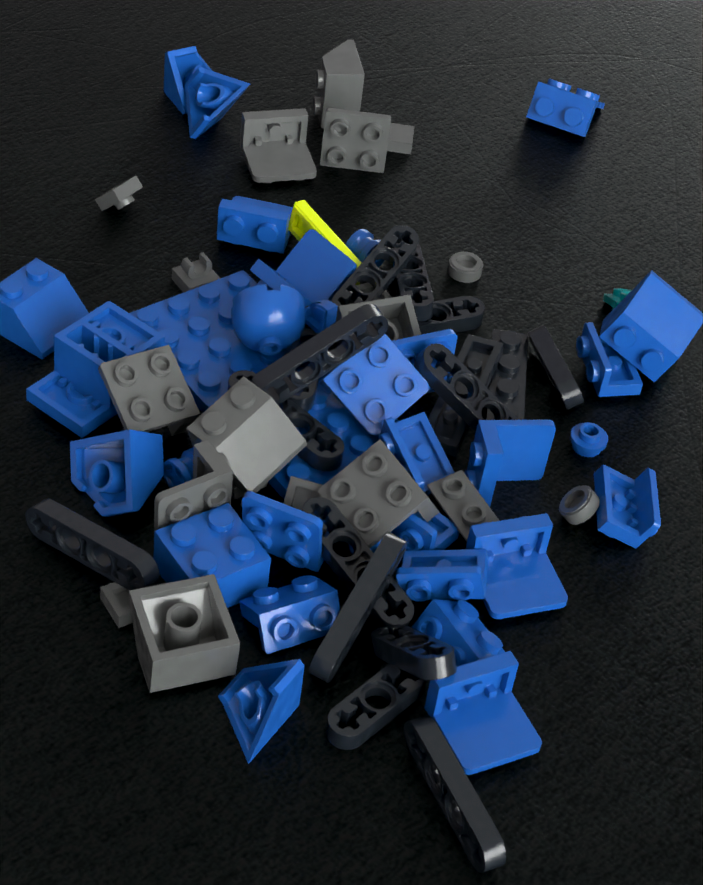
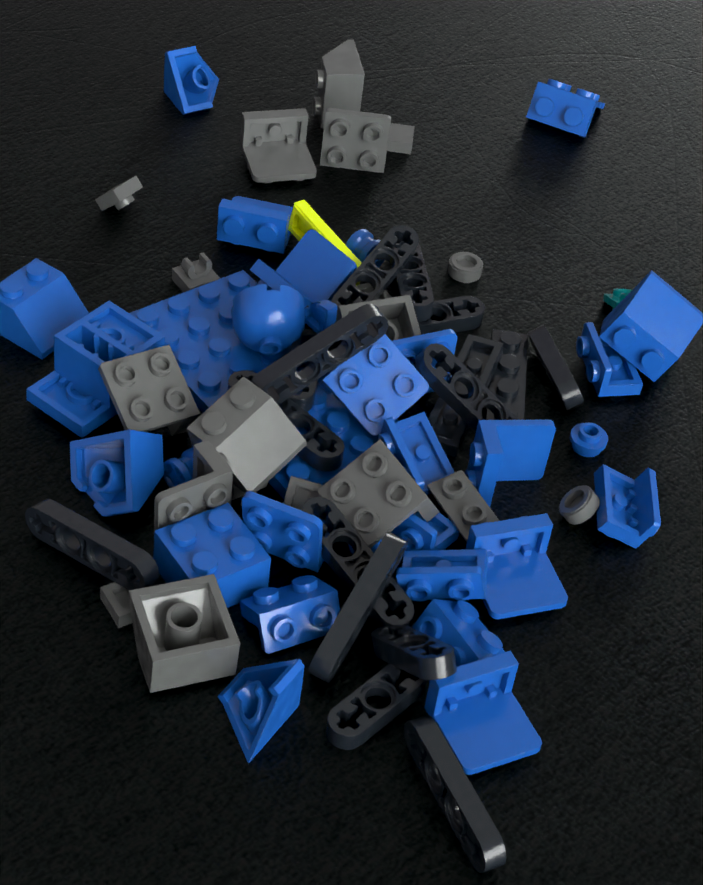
blue slope [185,67,250,139] -> none

